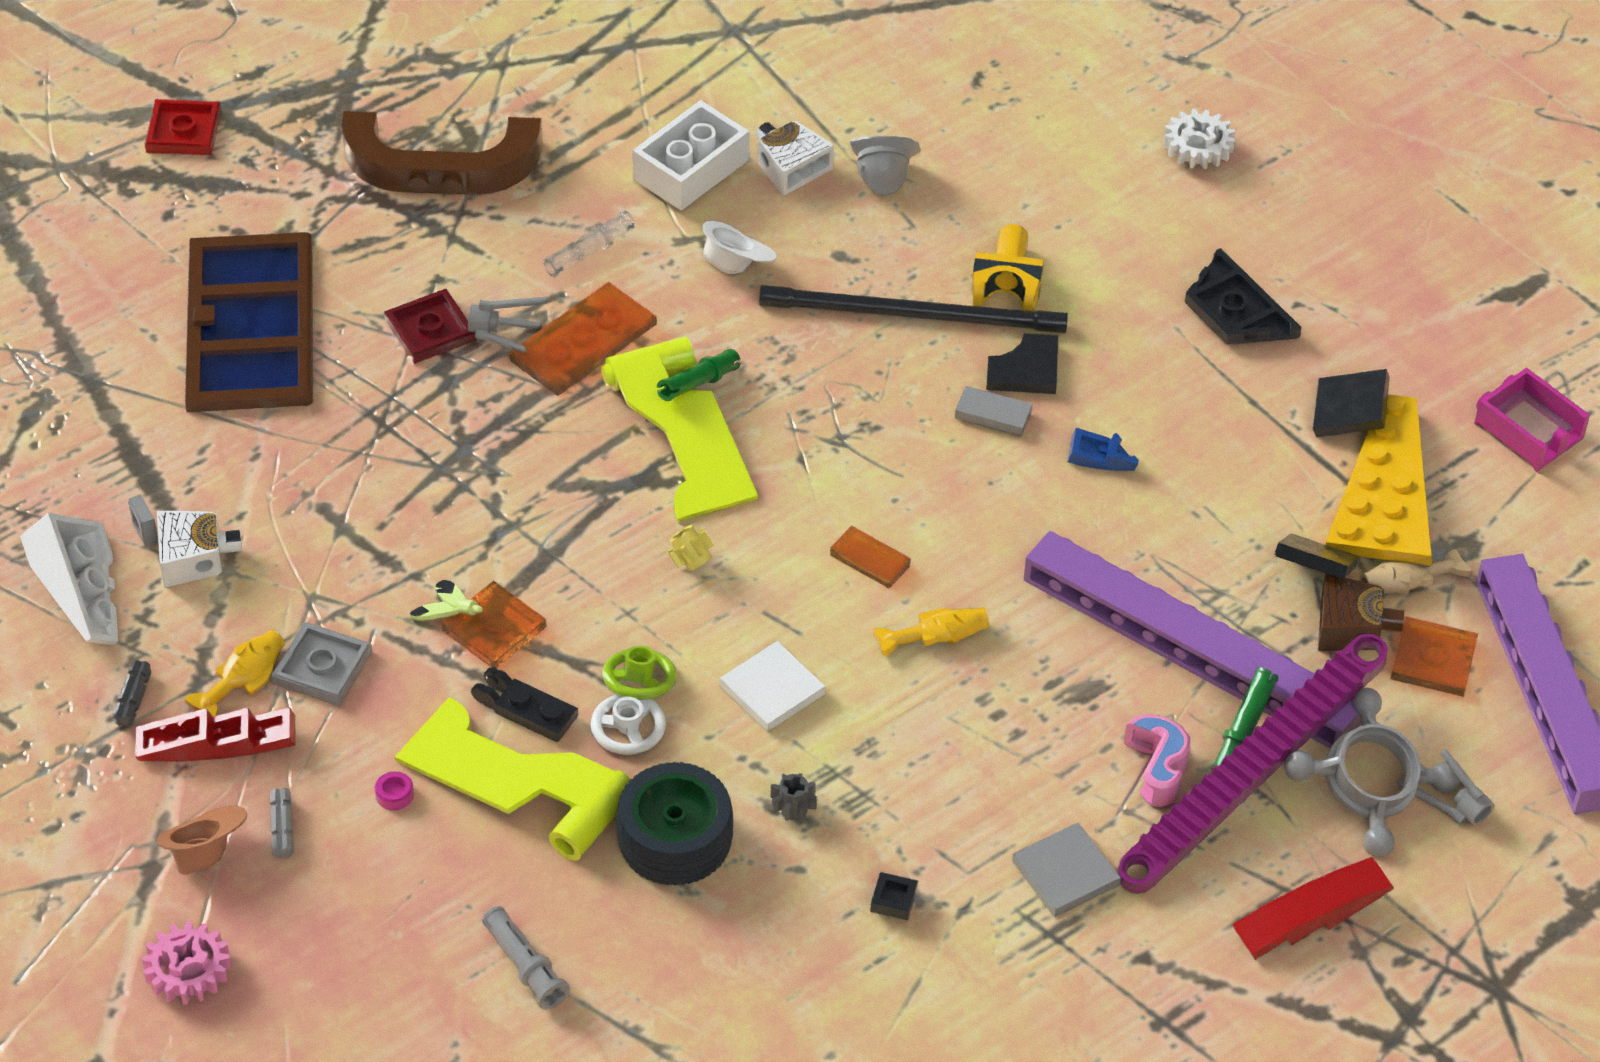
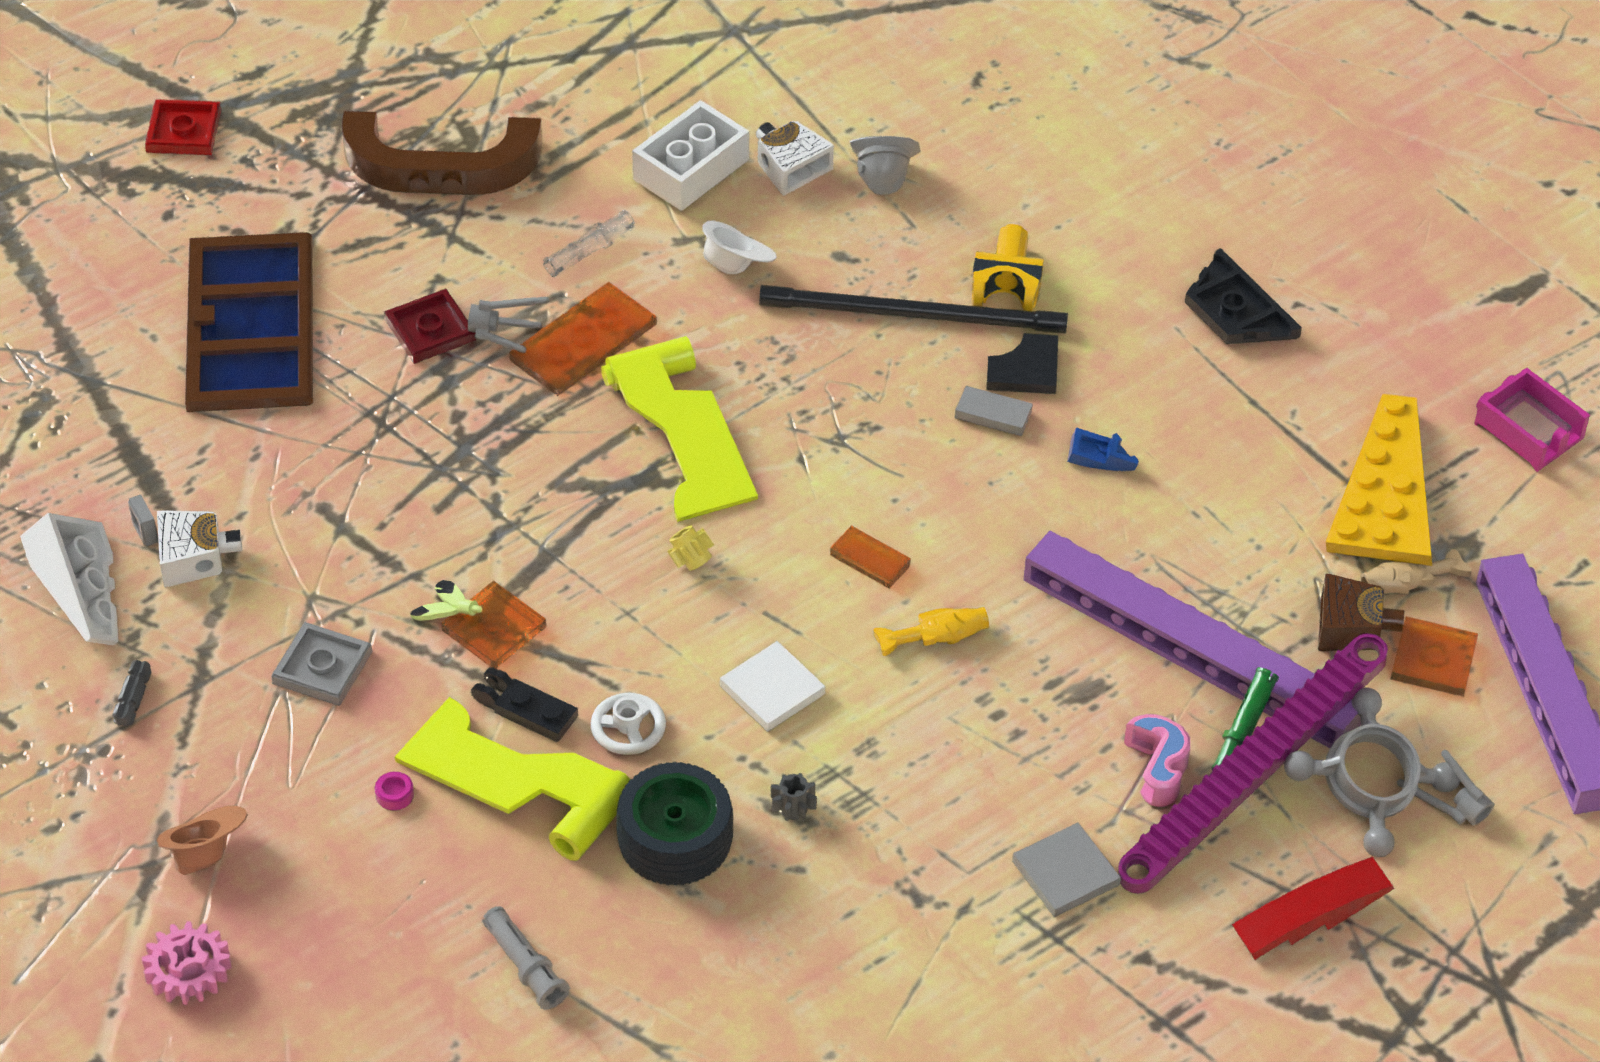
red slope [135,707,296,762] -> none
yellow animal [185,629,285,717] -> none
light grey axle [270,788,294,858] -> none
lime piece [602,646,677,700] -> none
green pin [657,349,741,401] -> none
black plate [870,872,918,921] -> none
white gear [1163,109,1235,169] -> none
black tile [1274,533,1360,579] -> none
black tile [1313,369,1390,437] -> none

